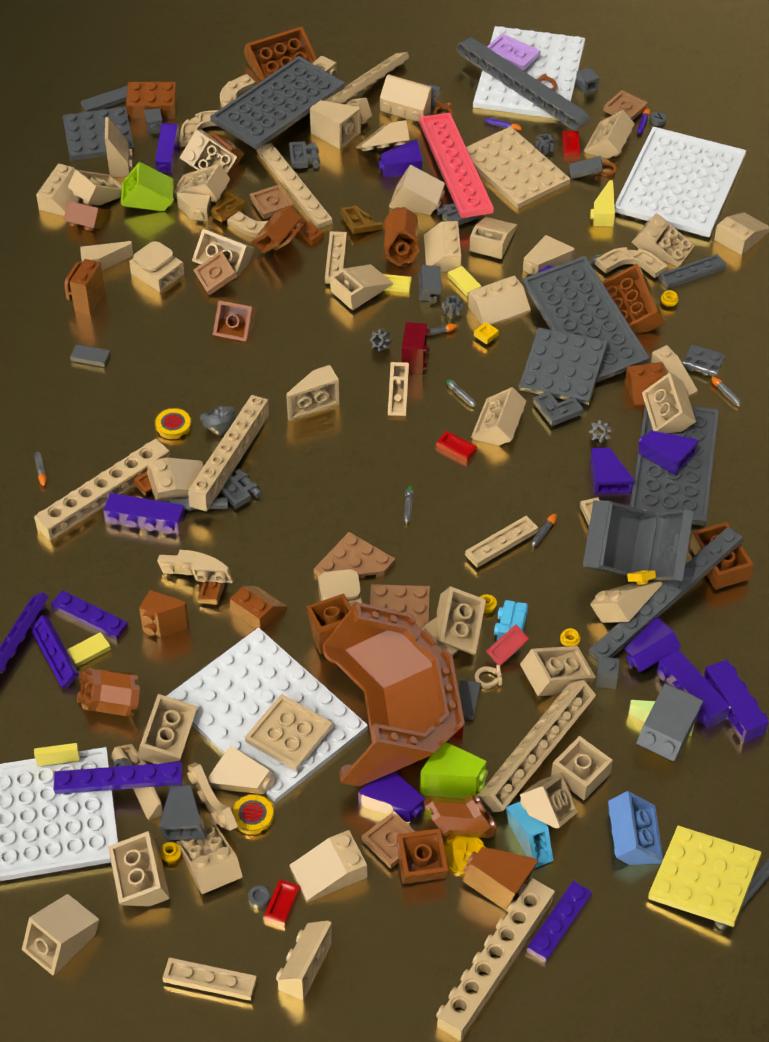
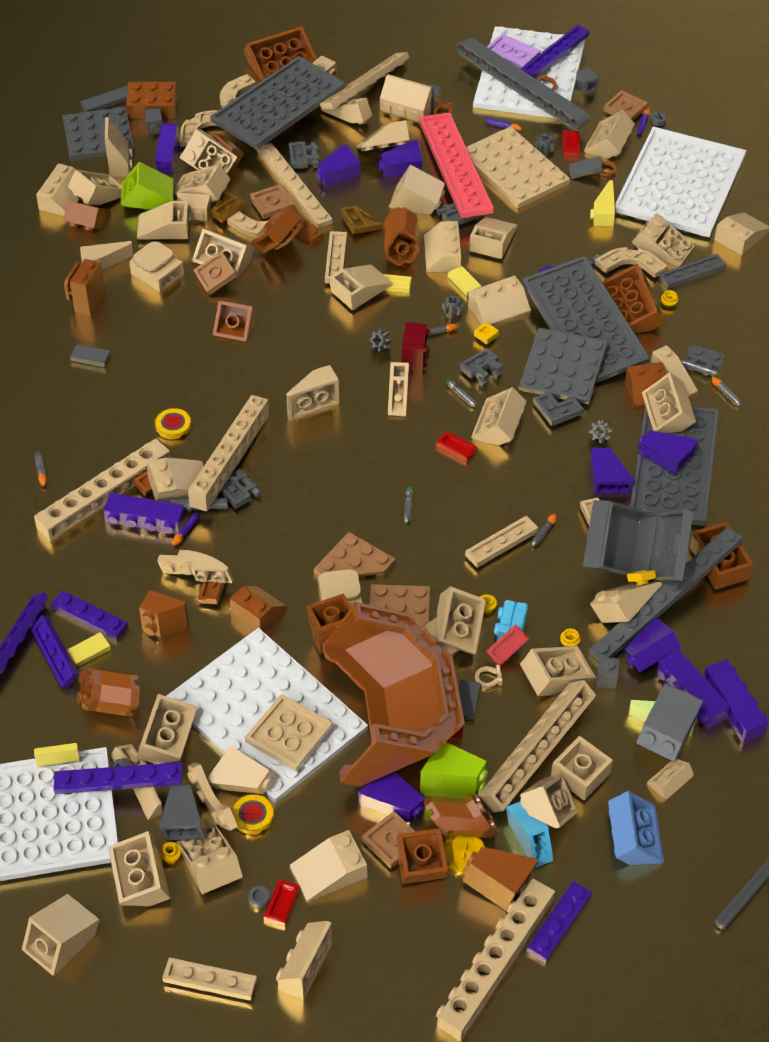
dark grey hair [200,406,236,436] -> none
tan slope [310,100,361,149] -> none
dark grey hinge [418,265,442,301] -> none
tan slope [523,235,575,275] -> none
light yellow plate [649,826,762,927] -> none
none -> tan slope [137,201,189,239]
none -> dark purple piece [172,513,199,546]
none -> dark purple slope [316,144,360,187]
none -> dark grey plate [459,348,503,385]
none -> dark purple plate [521,25,590,78]
none -> tan slope [647,759,694,799]

